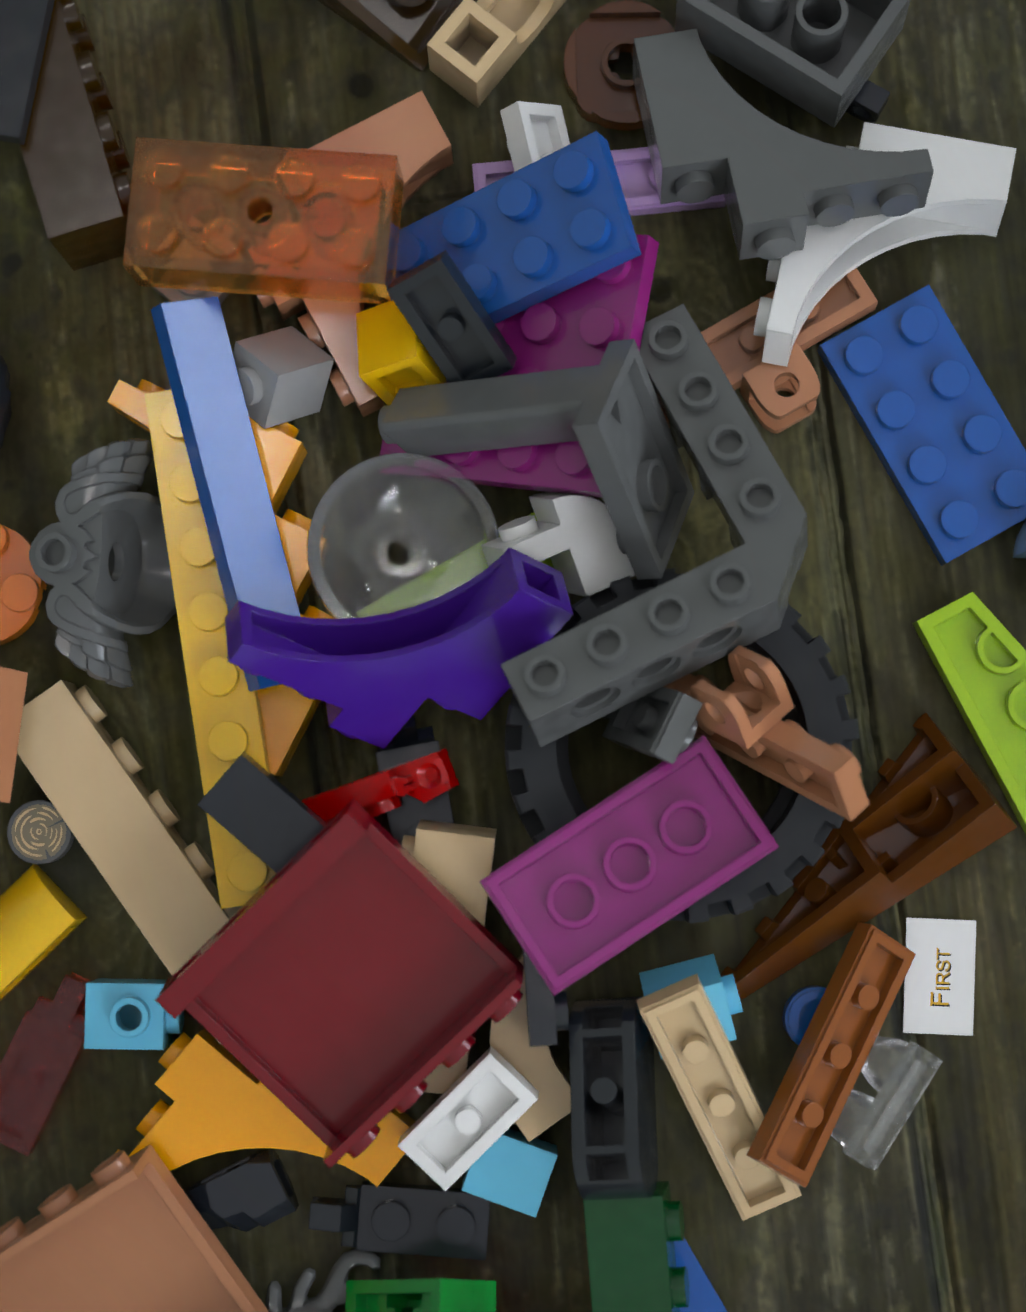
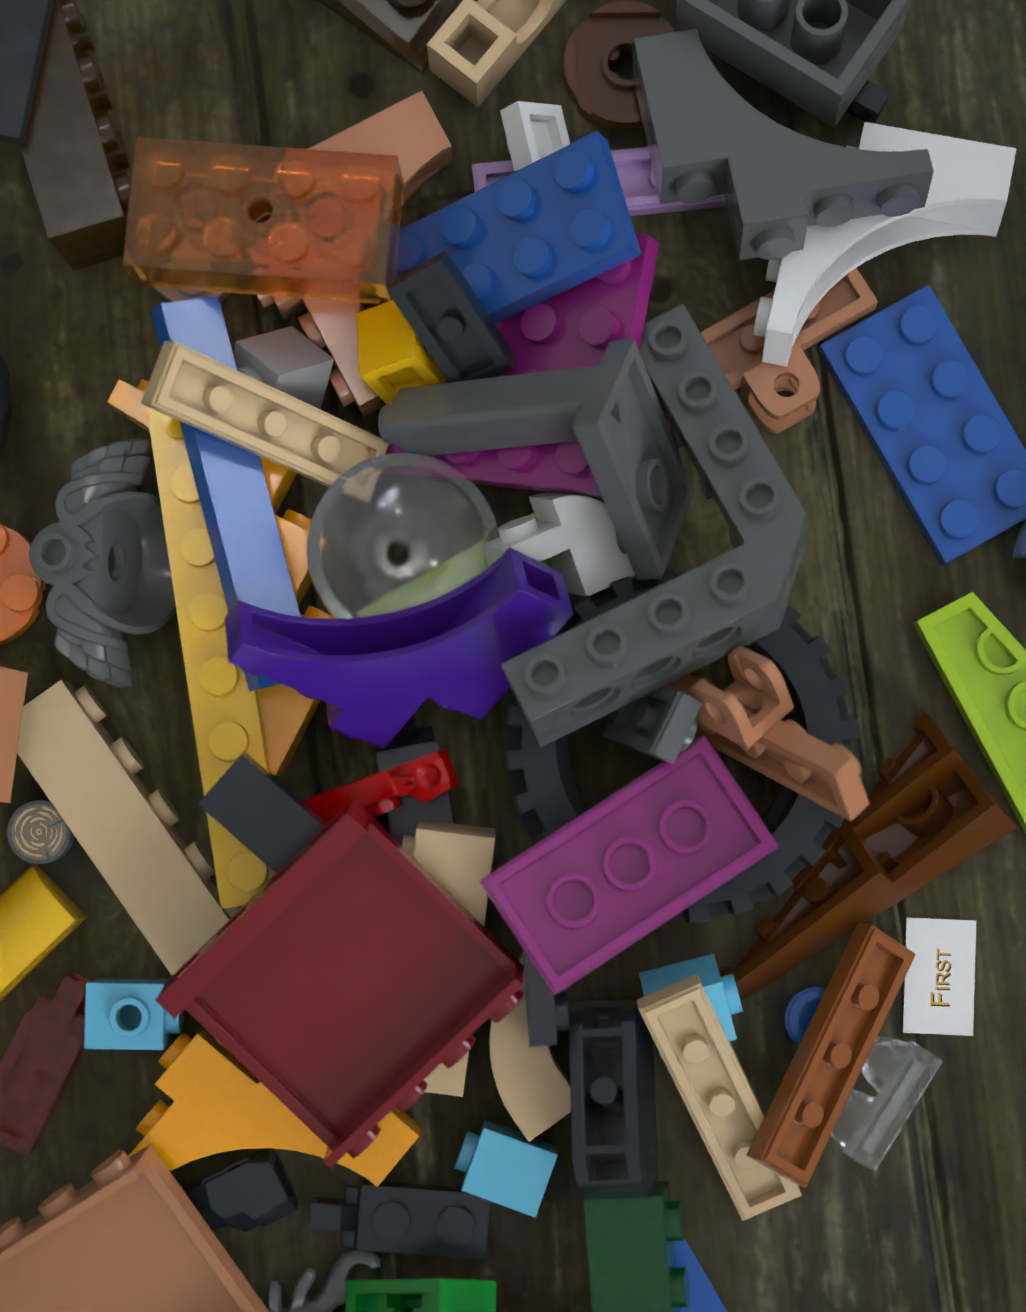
white plate [398,1046,539,1191] -> none
none -> tan tile [141,341,389,502]

